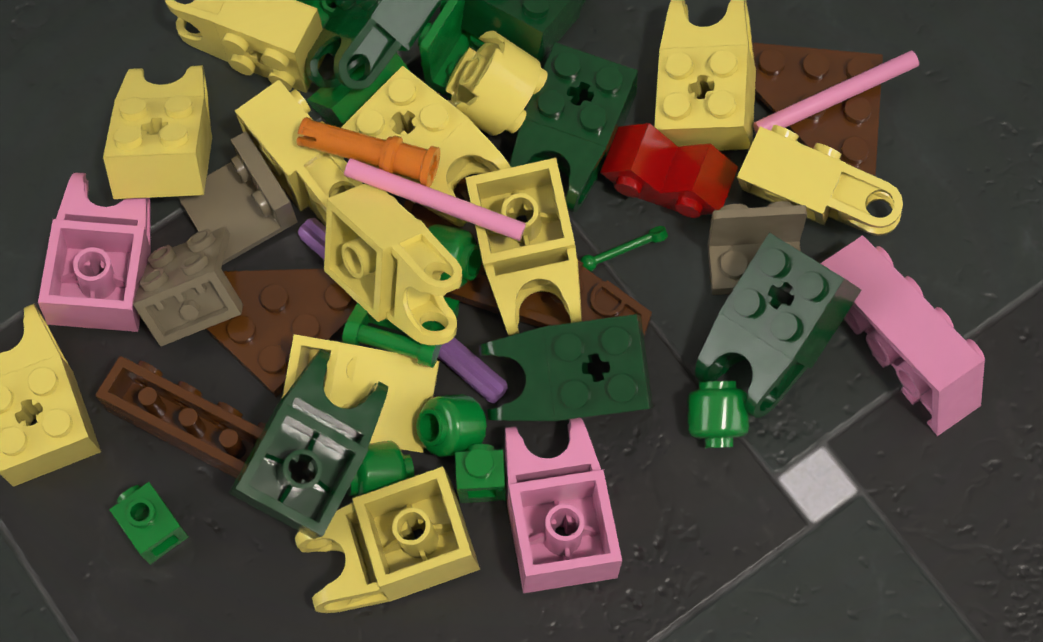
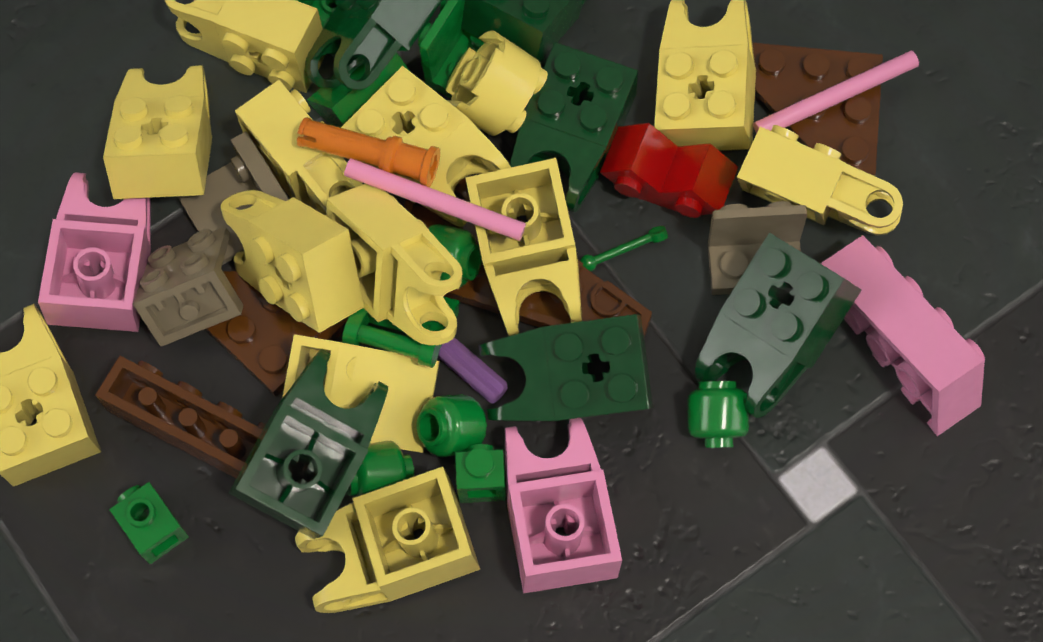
none -> light yellow brick [221,190,364,333]

